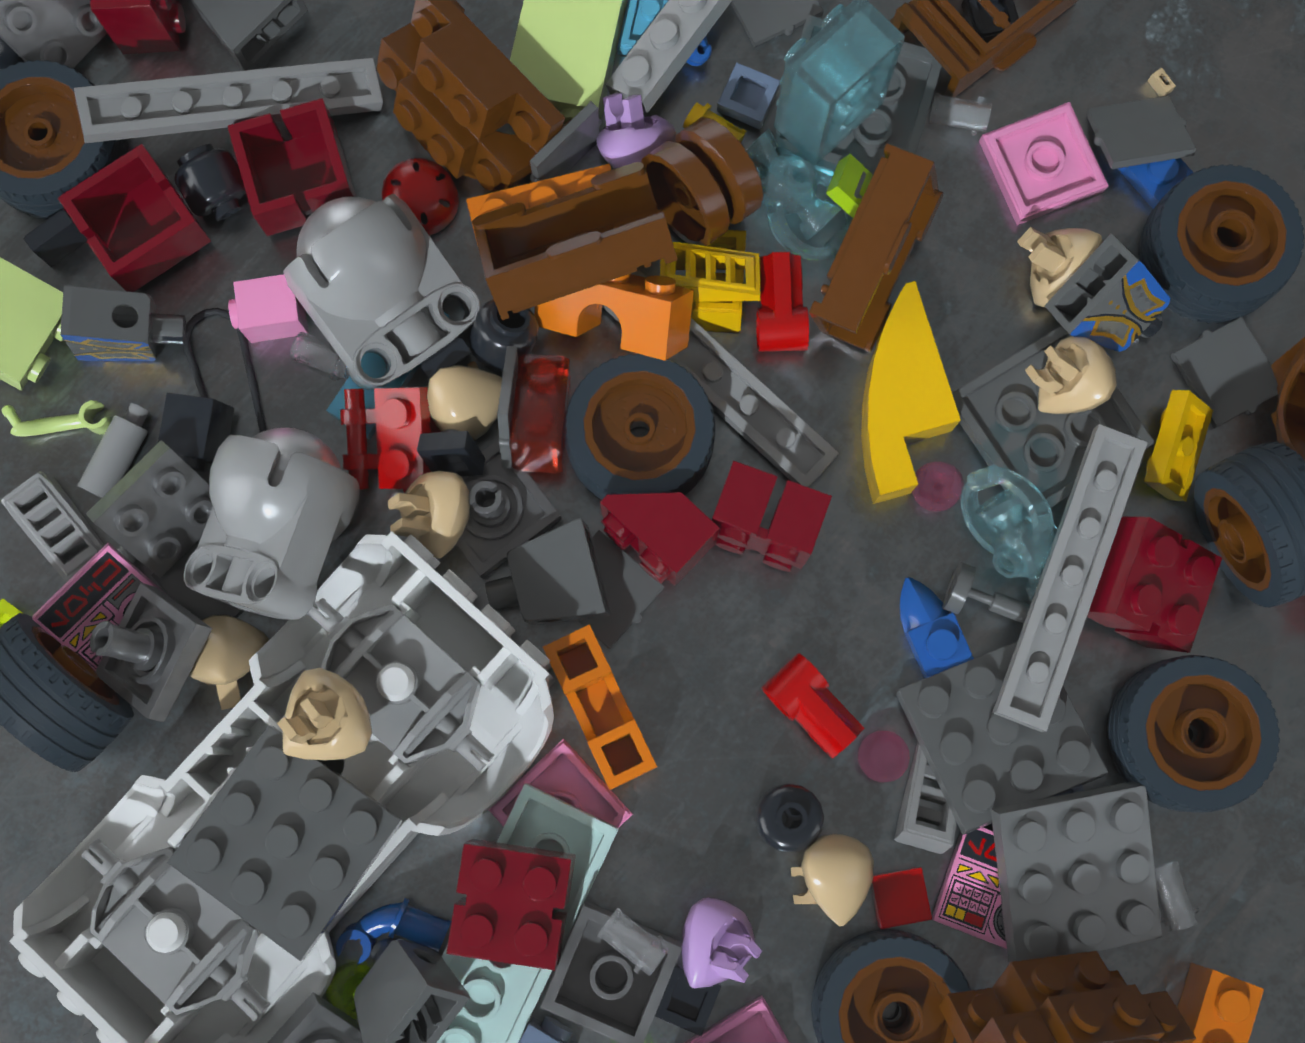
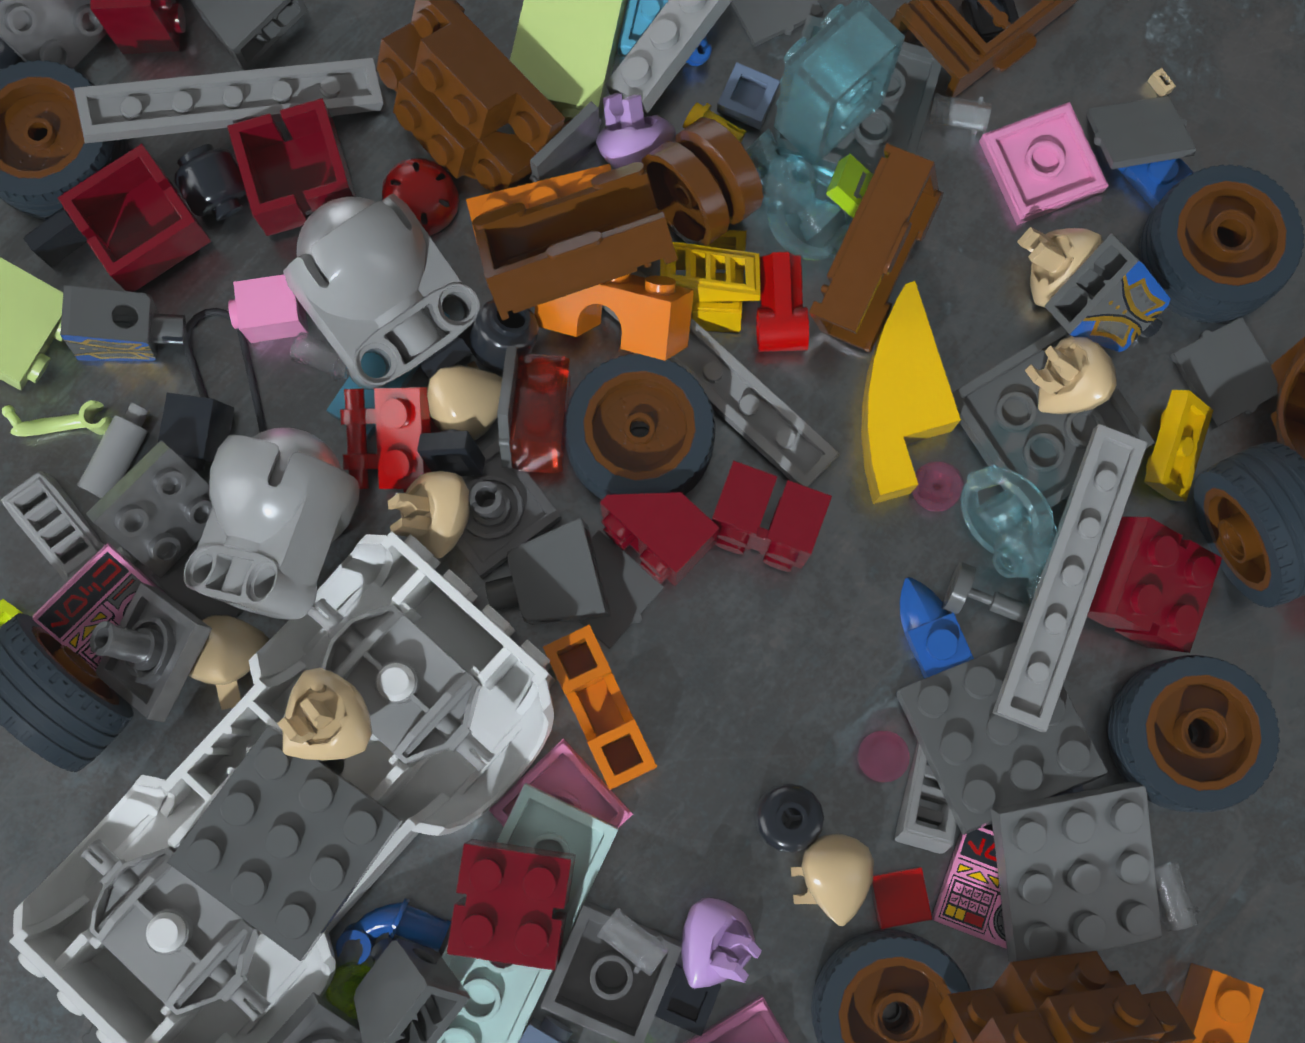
red piece [761,653,865,759] -> none

